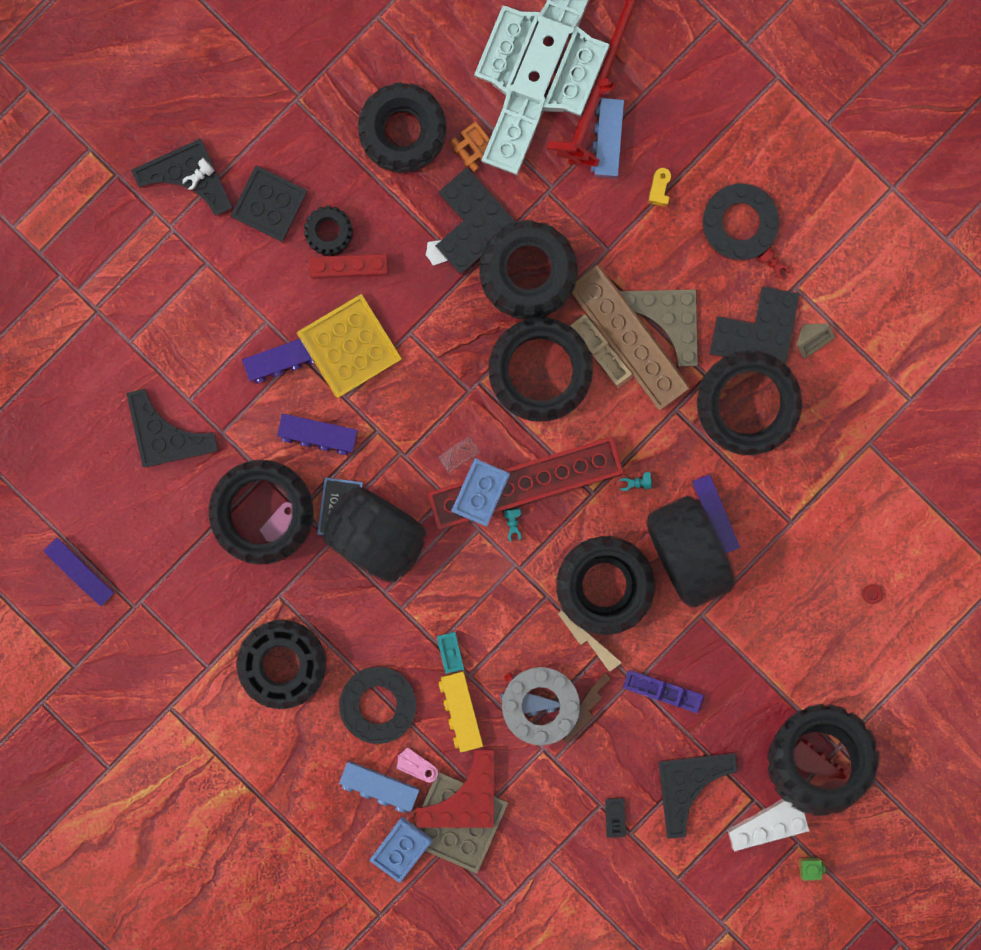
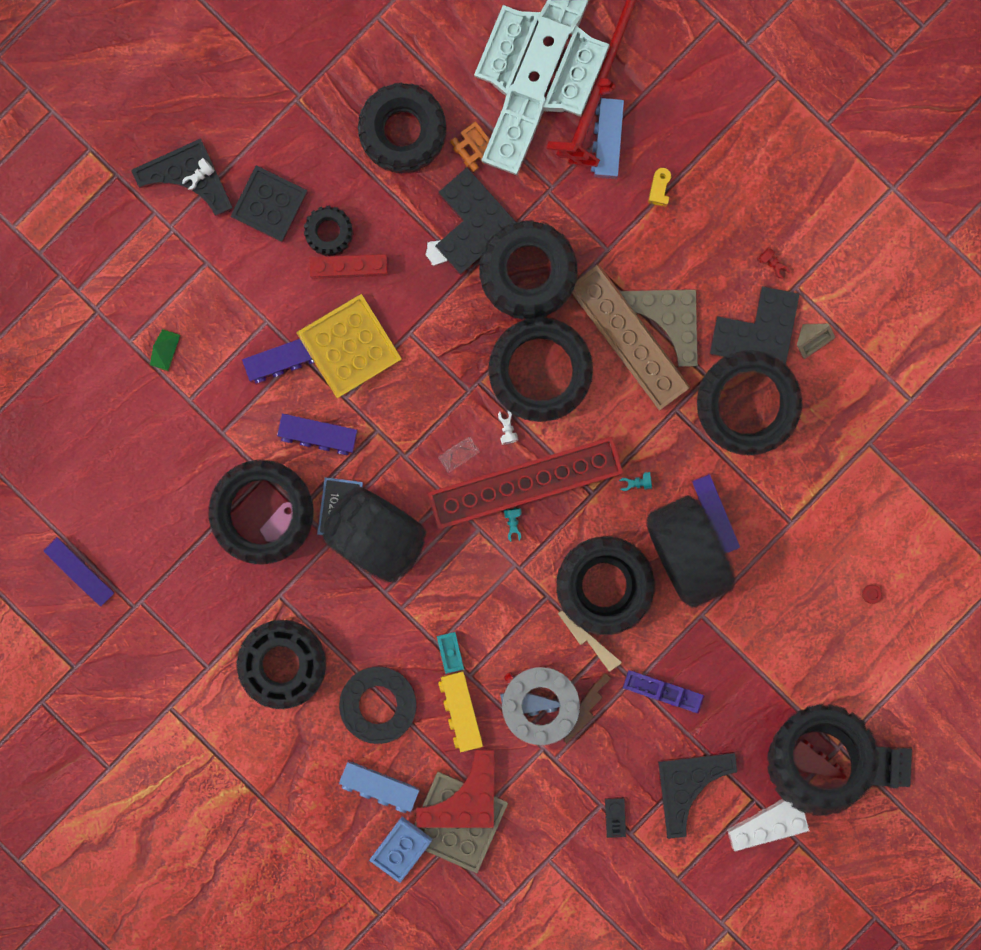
black plate [126,389,218,468] -> none
bright pink piece [396,748,438,782] -> none
medium blue tile [452,458,510,527] -> none
tan slope [570,314,633,389] -> none
black plate [702,184,779,261] -> none
bright green brick [799,857,825,880] -> none
none -> green slope [150,329,181,371]
none -> white piece [498,411,519,445]
none -> black bracket [873,746,912,789]

